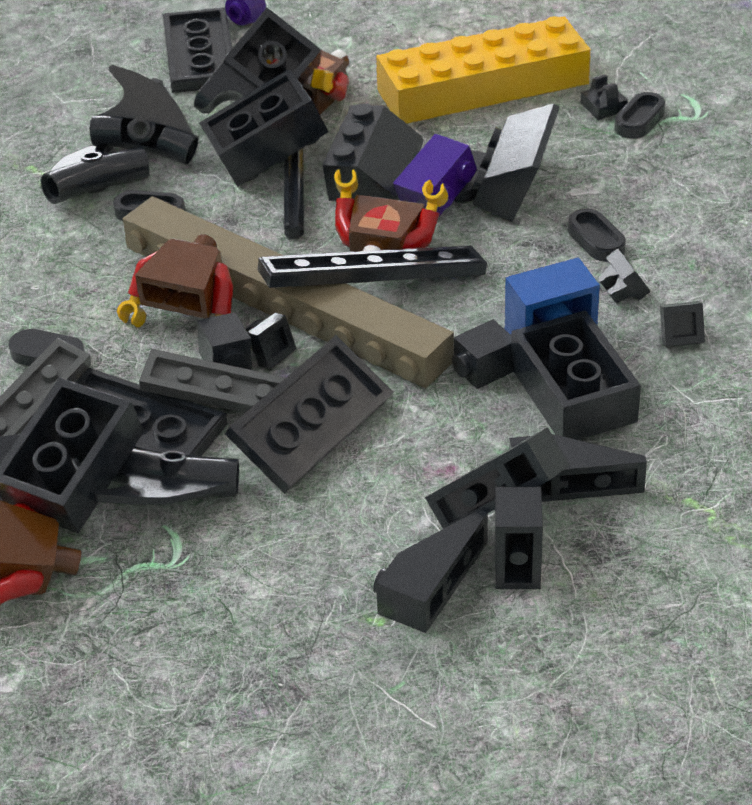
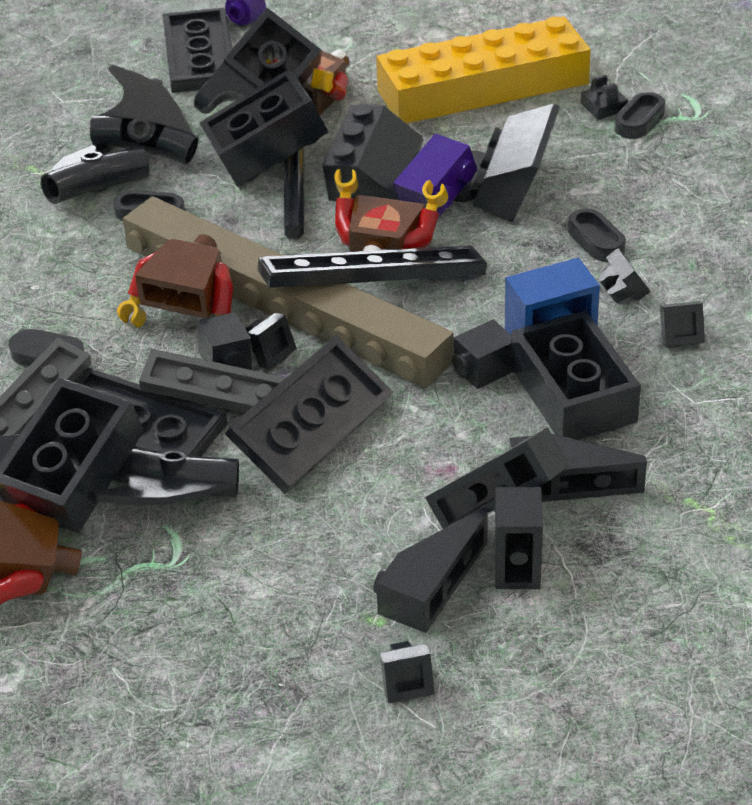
none -> black tile [380,641,435,703]

